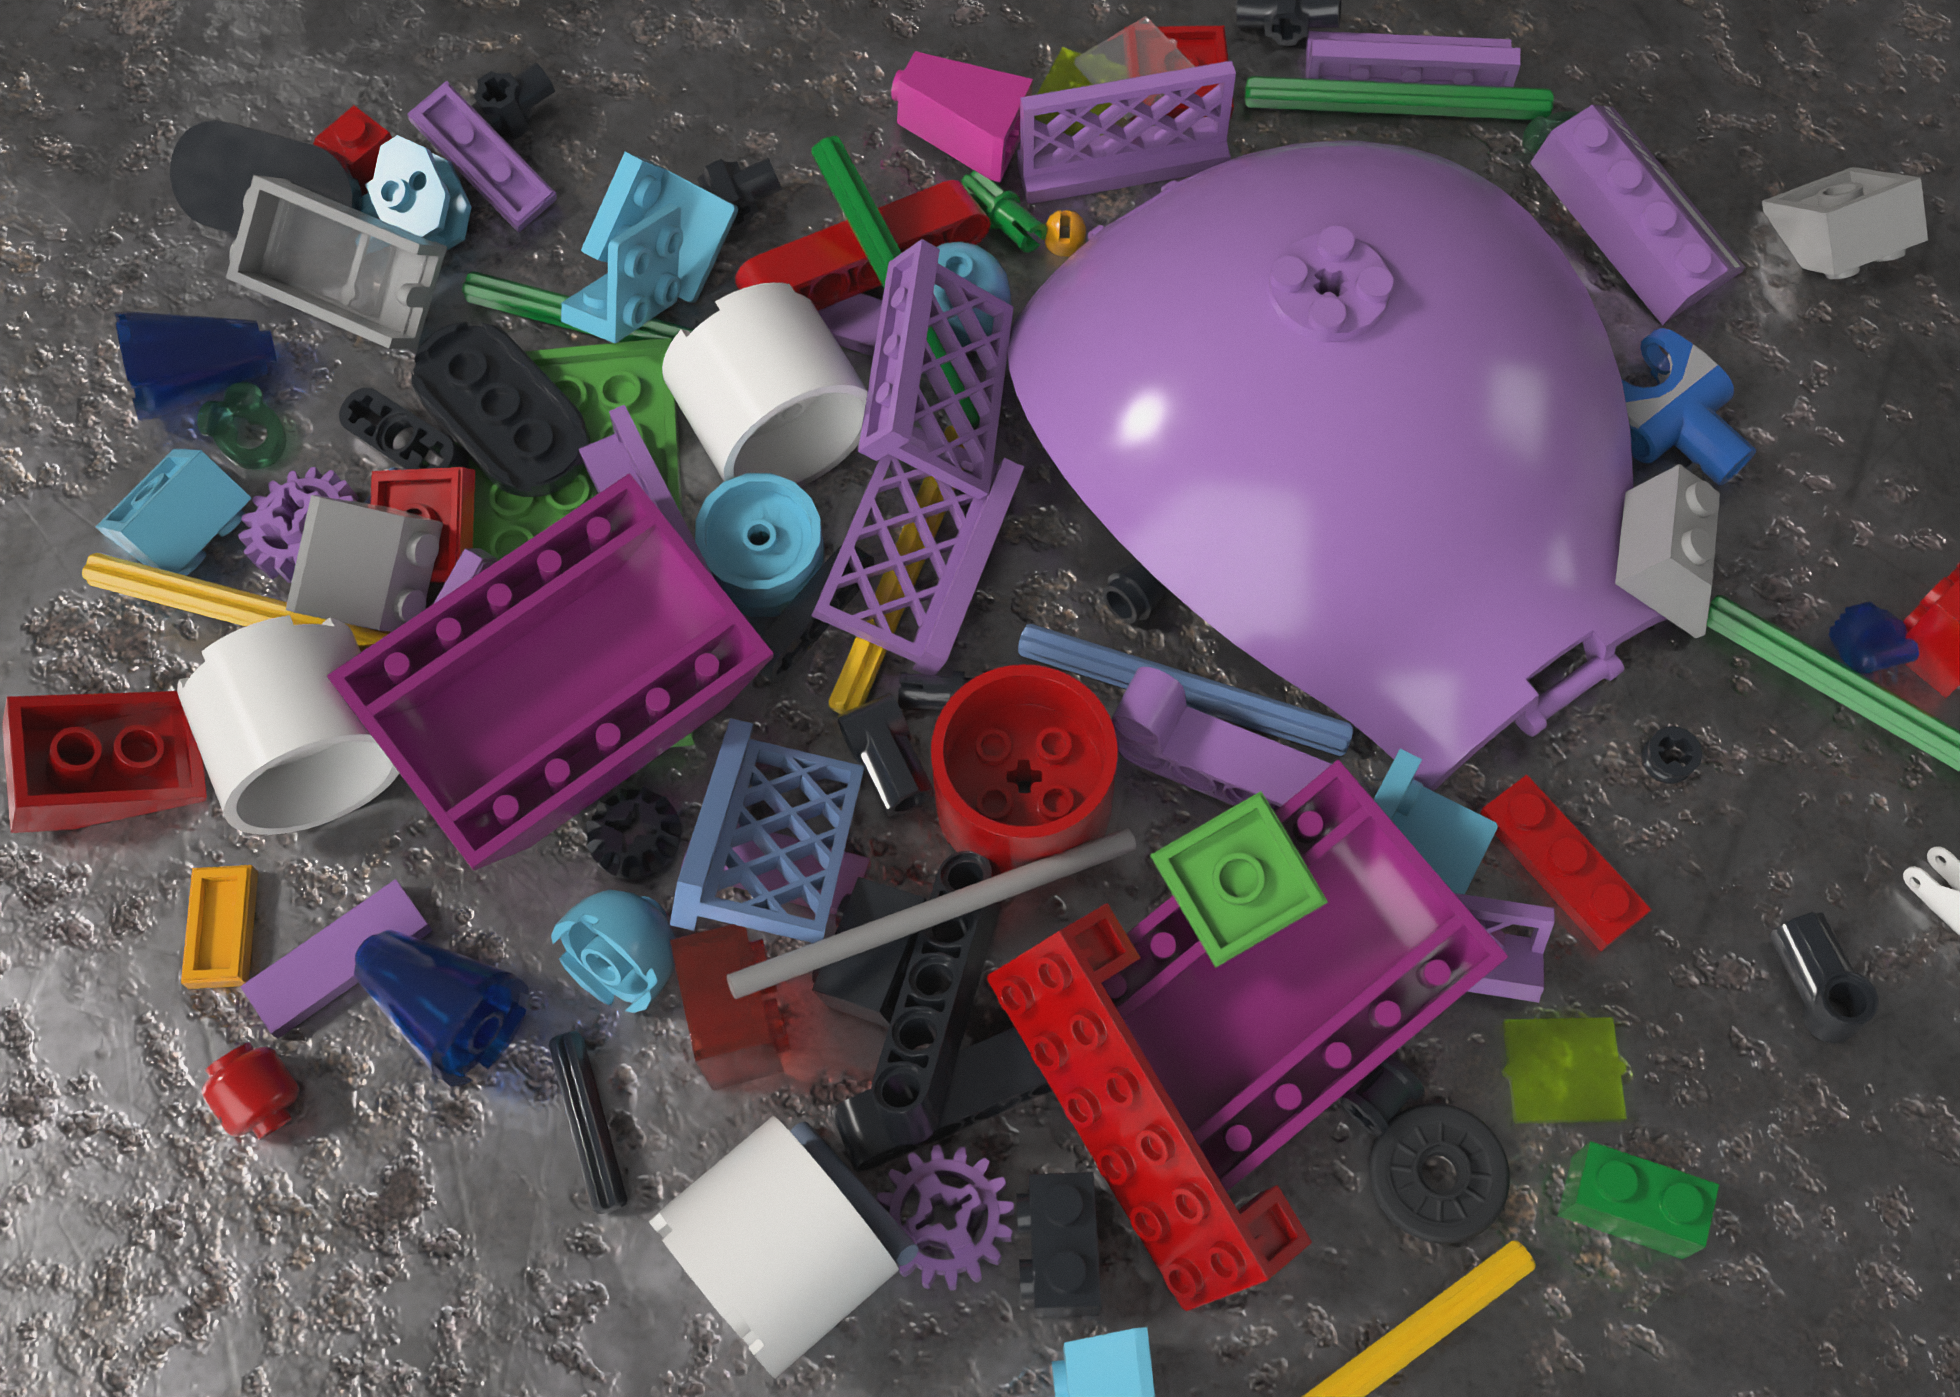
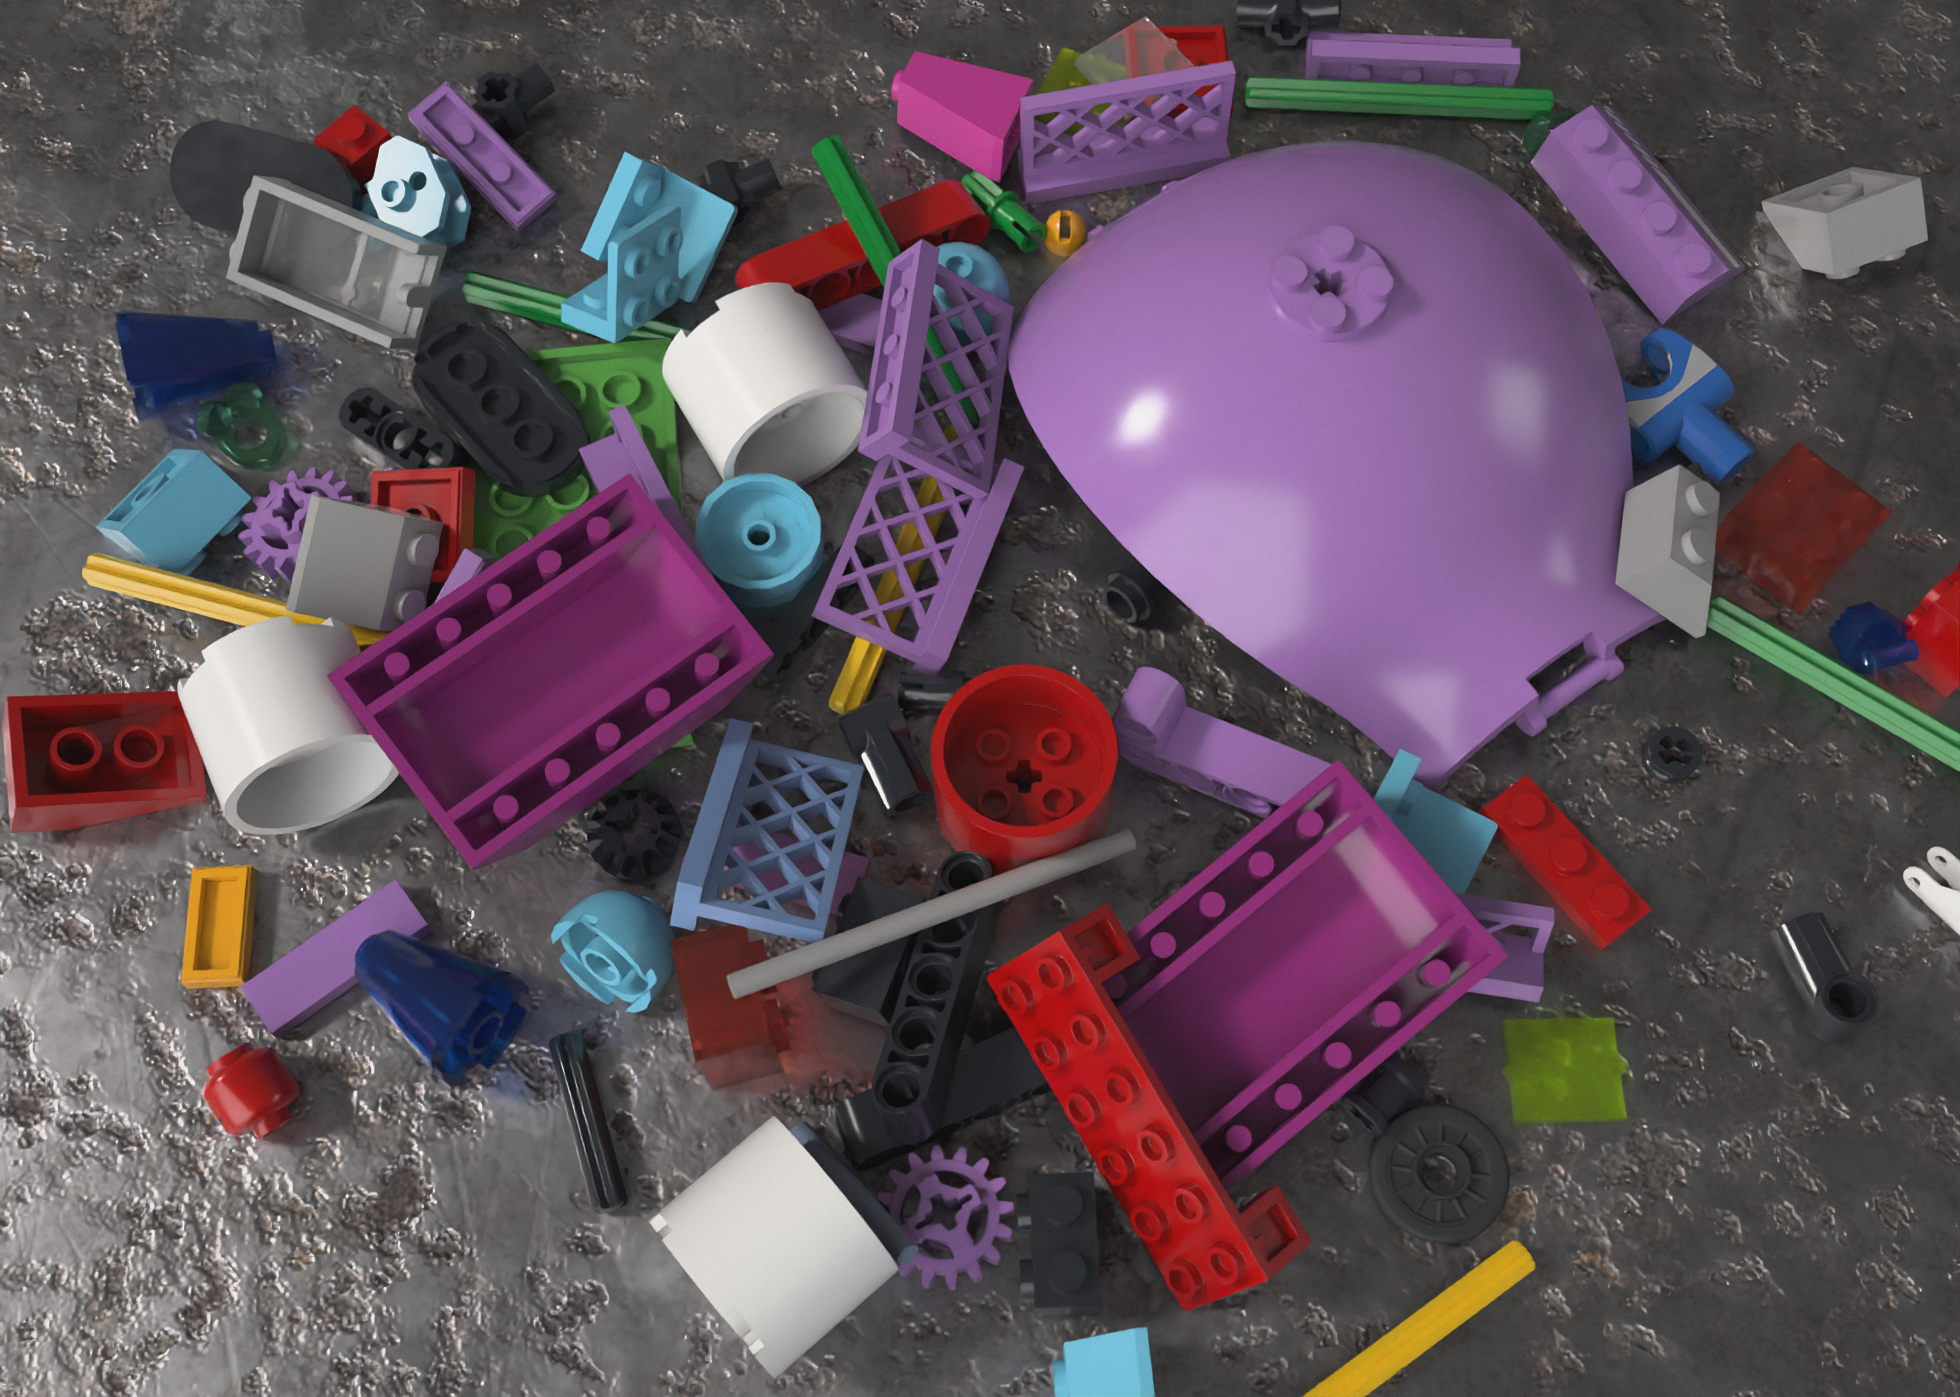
medium blue axle [1018,624,1353,756] -> none
bright green tile [1150,791,1328,968] -> none
green brick [1557,1141,1719,1259] -> none
none -> clear red brick [1715,441,1893,616]

